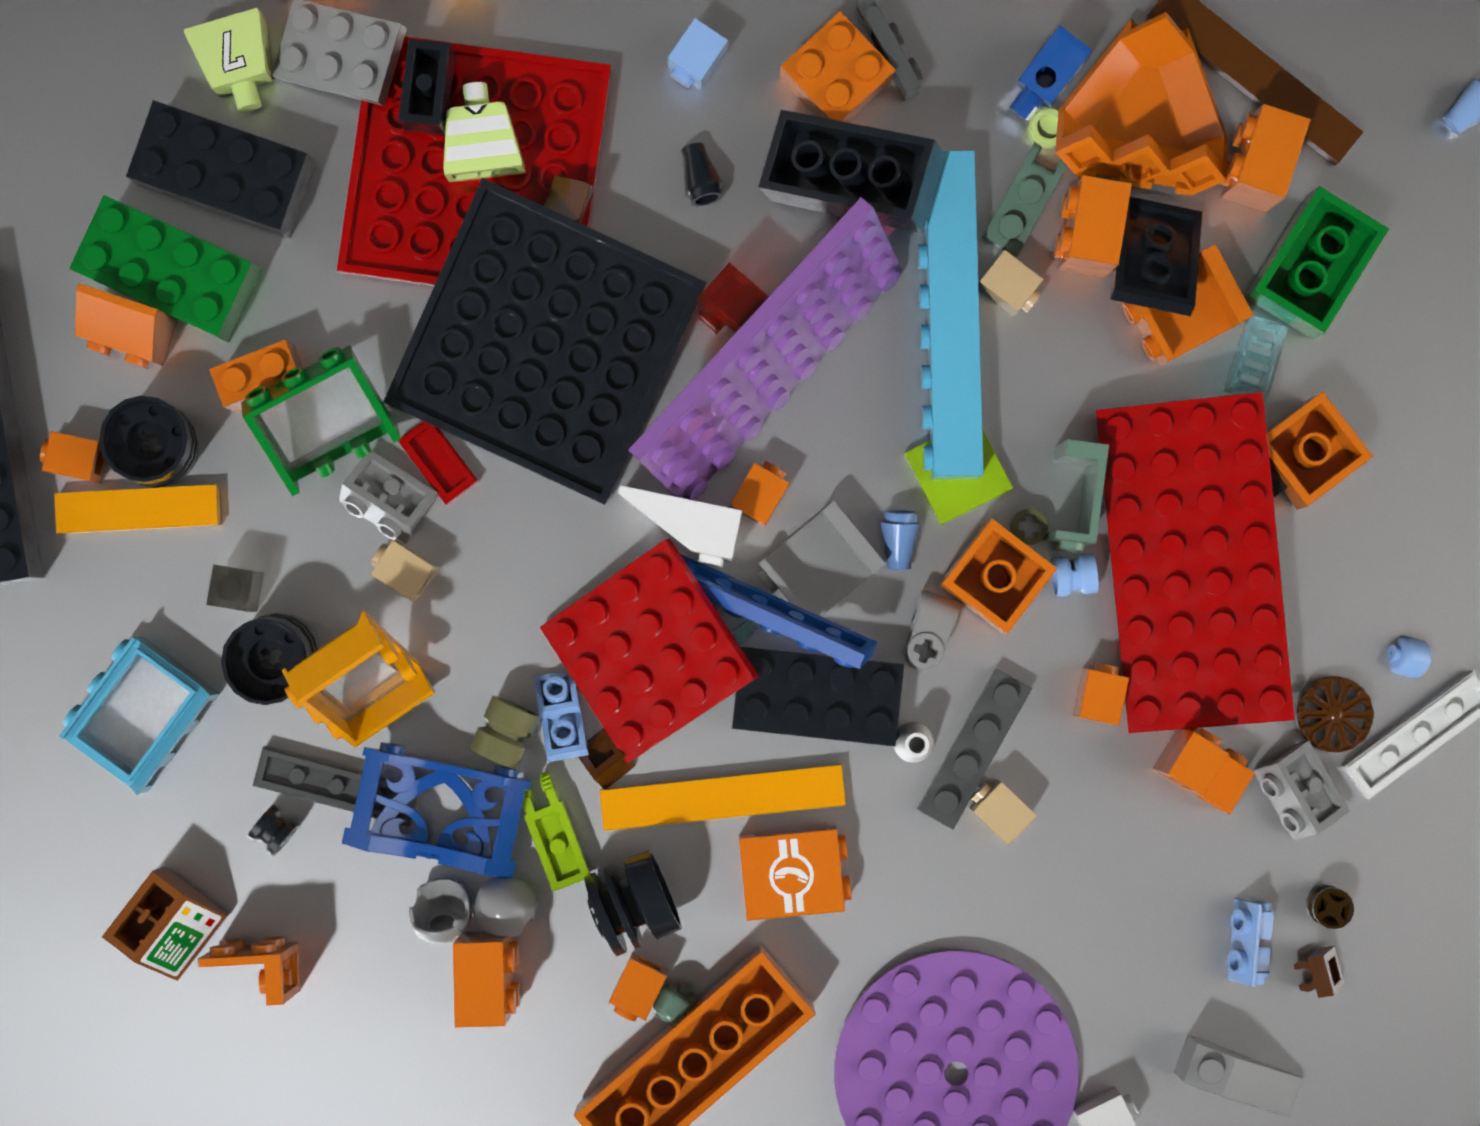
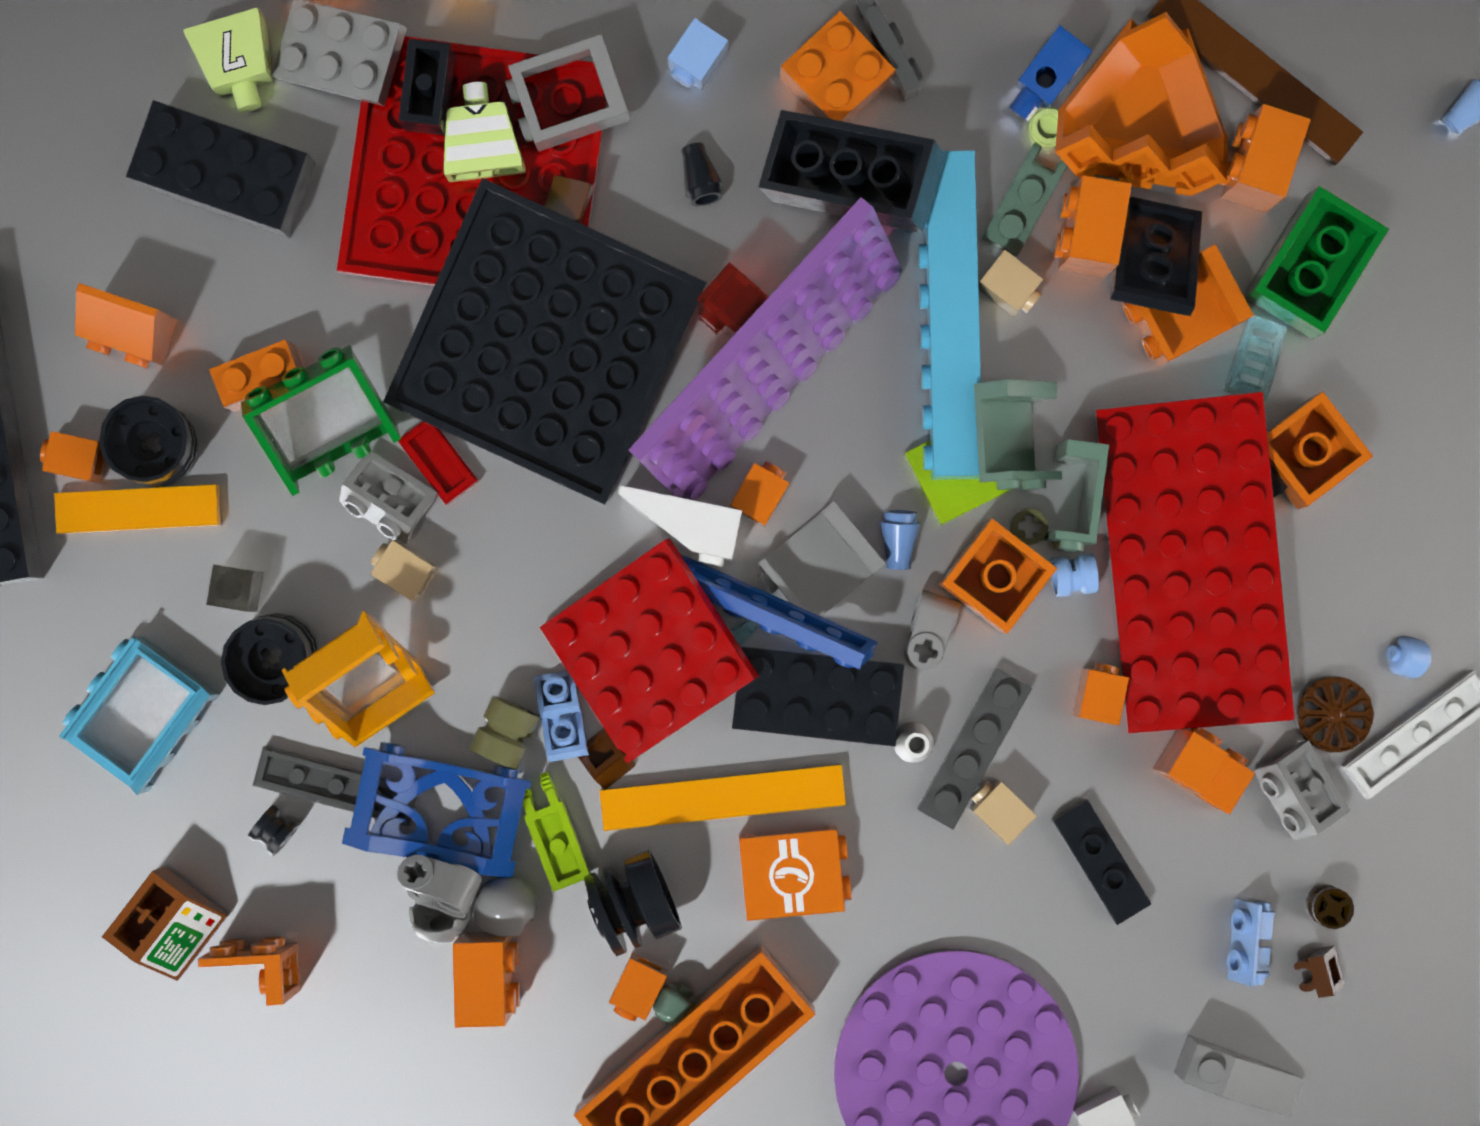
green brick [69,195,262,343] -> none
none -> light grey piece [397,855,482,918]
none -> light grey window [505,34,630,152]
none -> sand green panel [974,379,1062,490]
none -> black plate [1052,799,1151,925]

